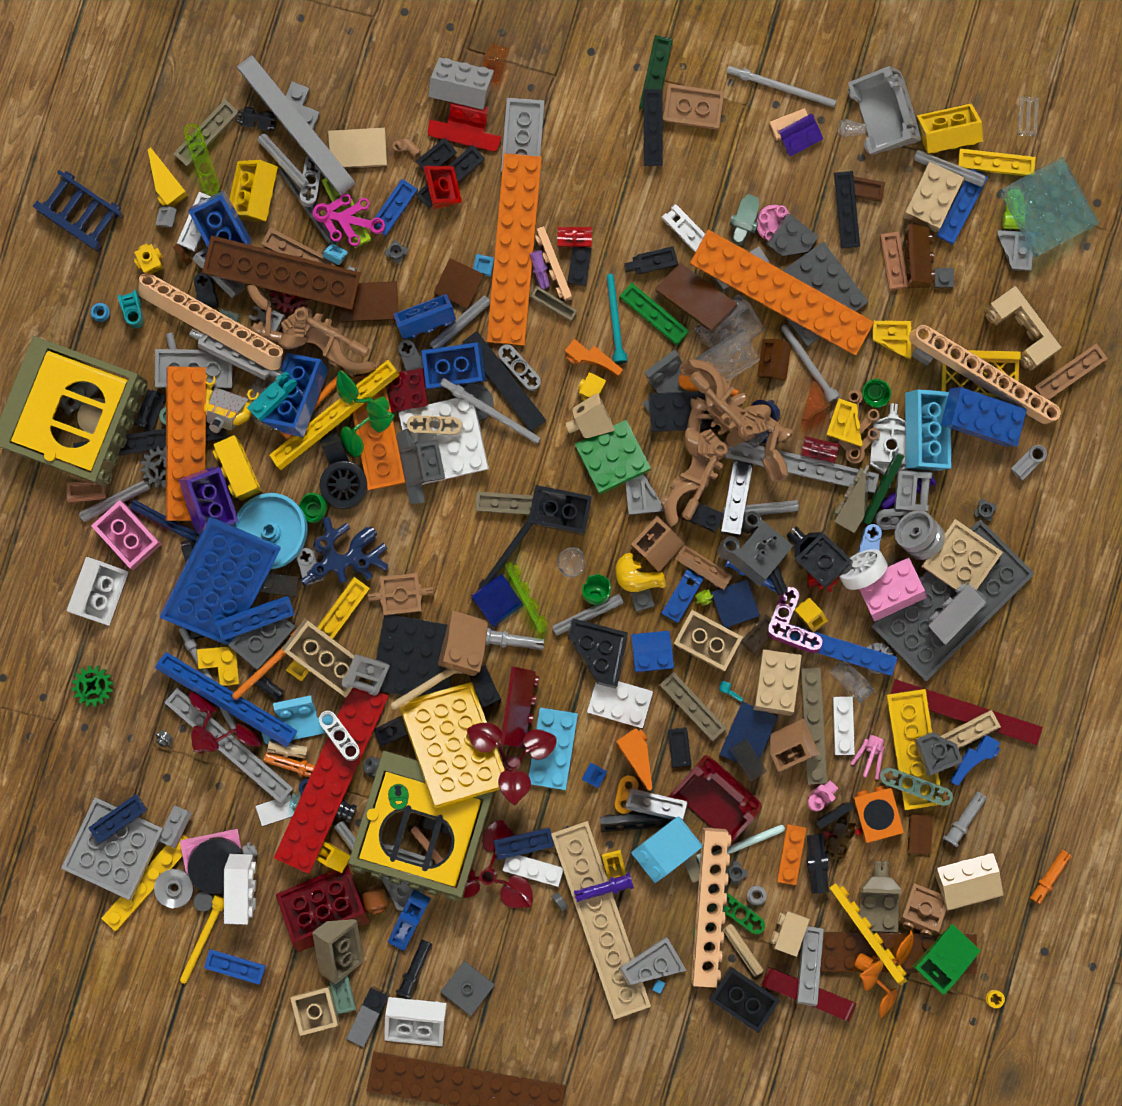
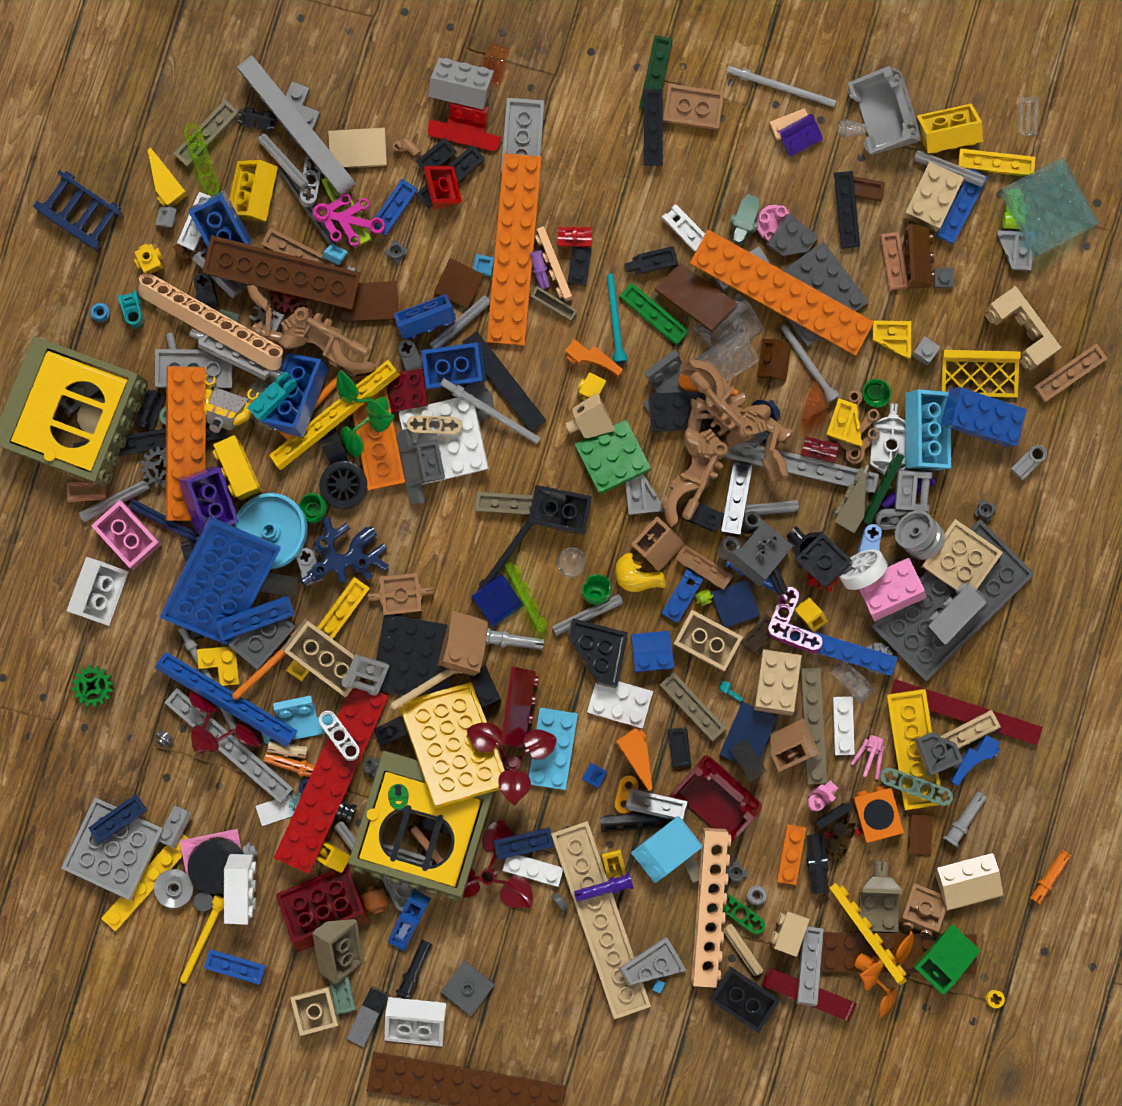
black axle [249,670,285,701] -> none
light grey beam [498,345,541,391] -> none
dark grey plate [630,589,655,612] -> none
light aqua piece [696,825,785,865] -> none
light nougat beam [909,325,1061,424] -> none

